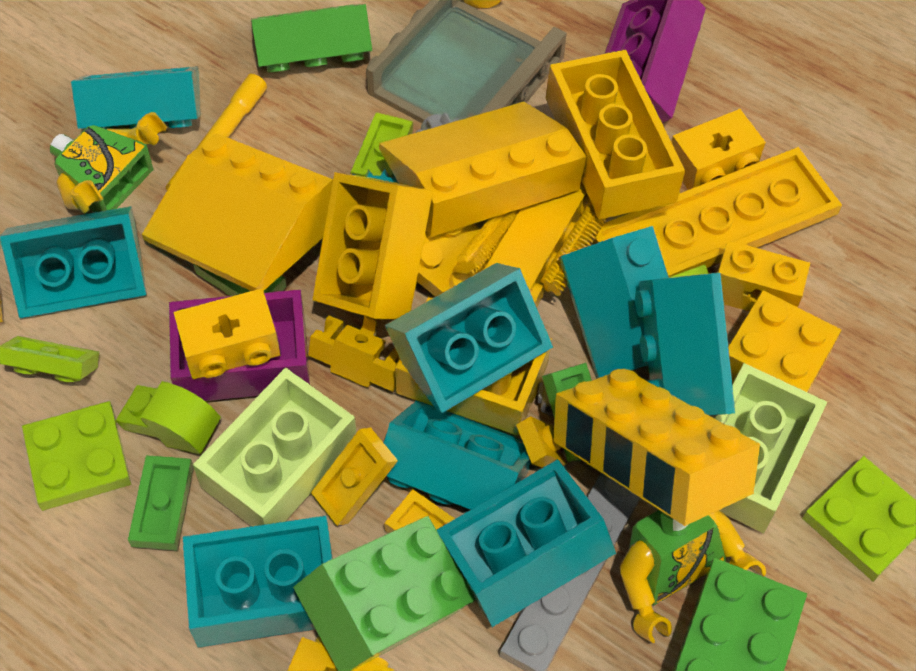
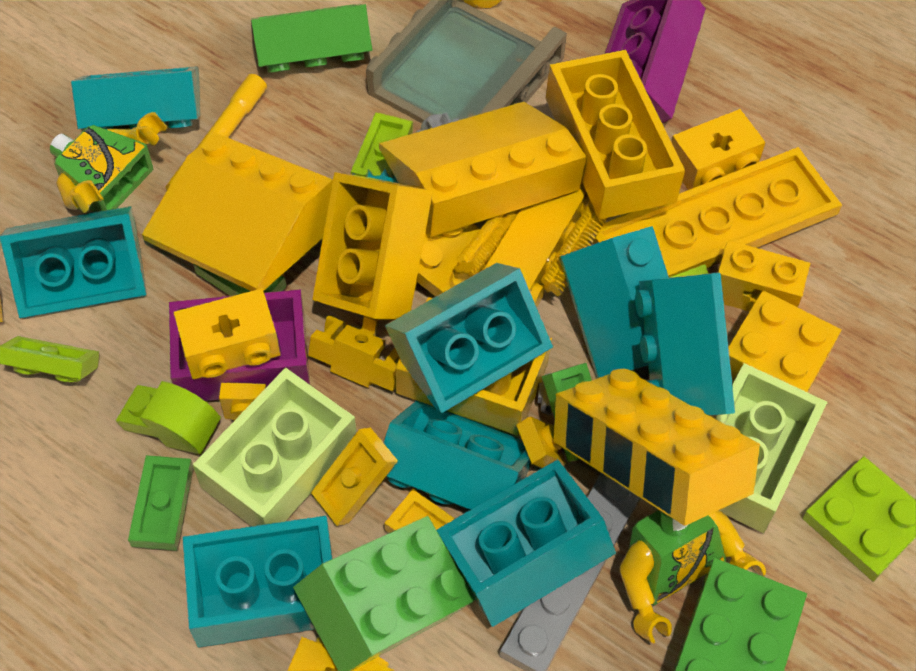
lime plate [22,401,132,511] -> none
none -> yellow plate [219,383,266,421]

